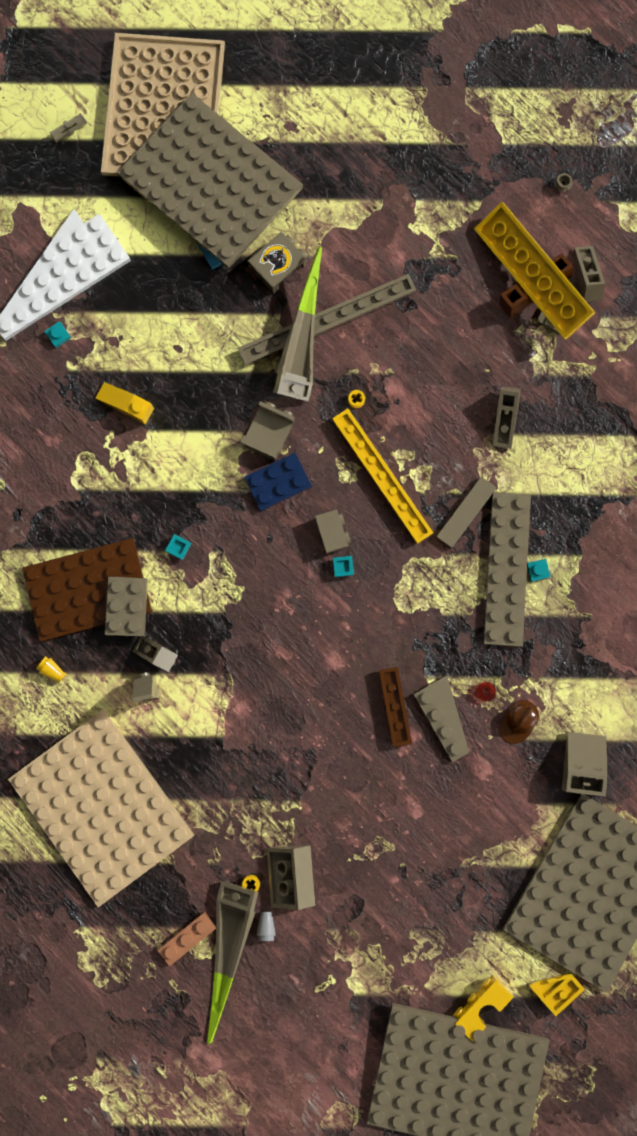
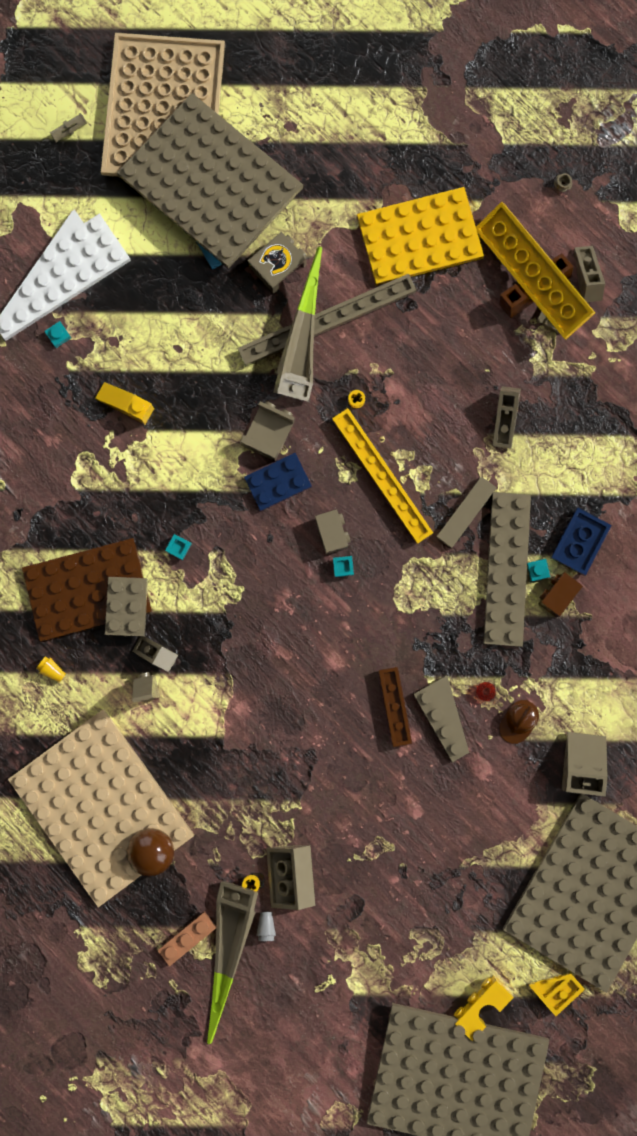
none -> reddish brown piece [127,828,174,877]
none -> yellow plate [357,187,484,286]
none -> reddish brown brick [538,572,583,618]
none -> dark blue plate [550,508,612,576]

